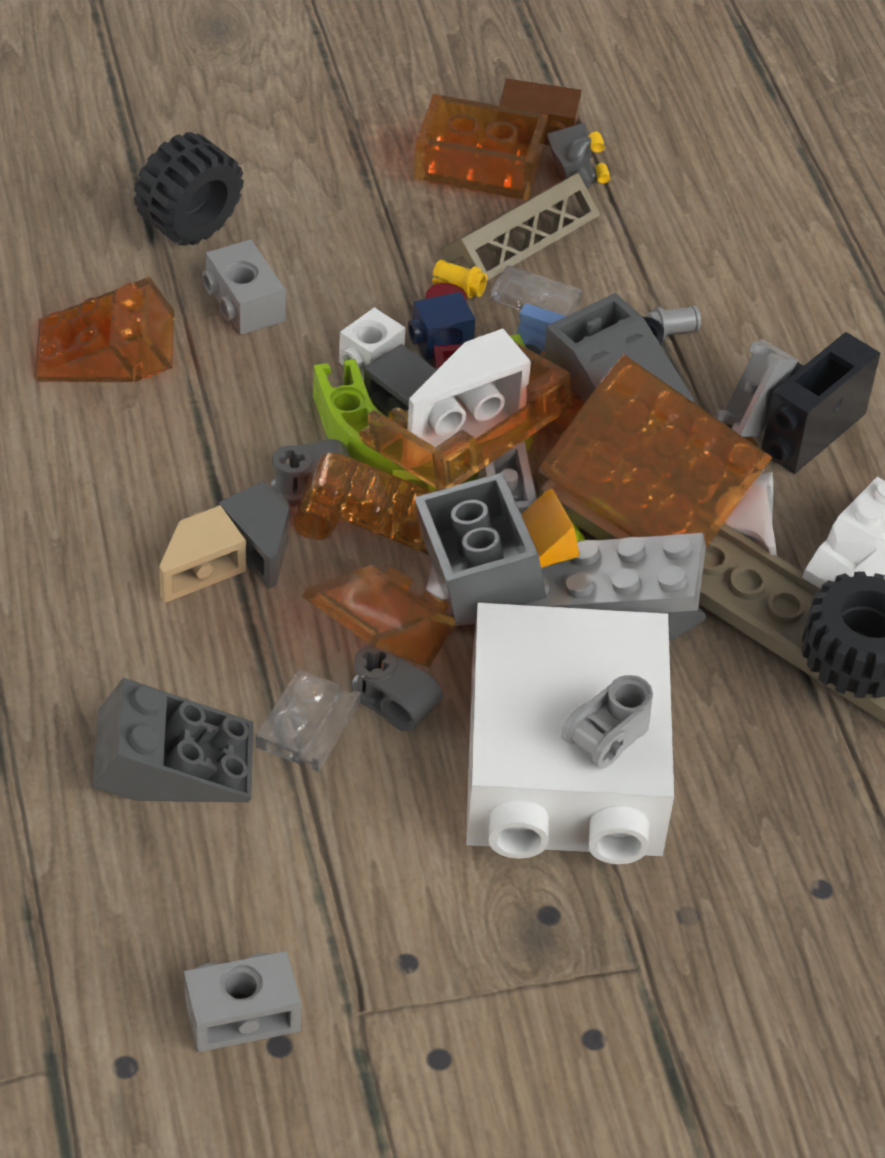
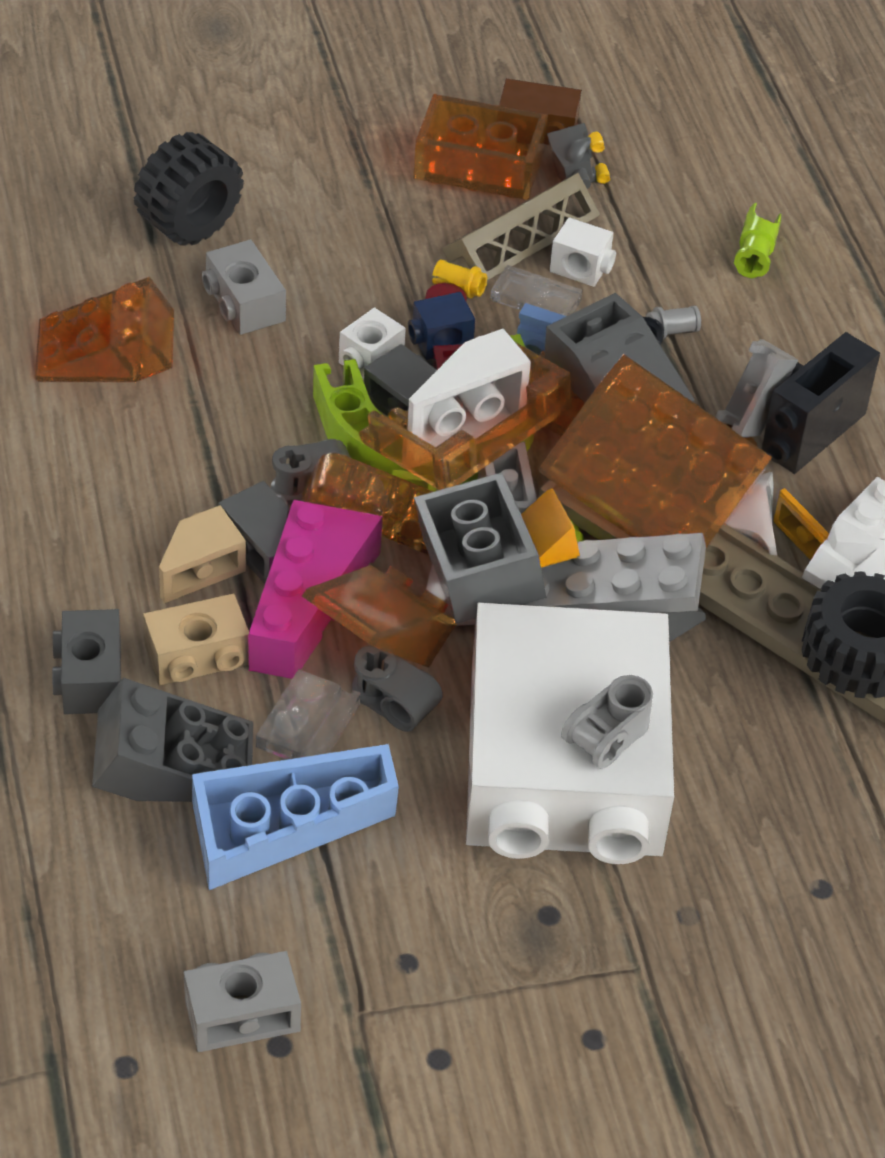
none -> dark grey brick [52,609,121,714]
none -> tan brick [143,593,249,686]
none -> light blue wedge [192,744,399,890]
none -> dark pink wedge [248,500,382,679]
none -> white brick [550,218,616,287]
none -> lime piece [734,203,782,279]
none -> light orange slope [773,488,829,560]

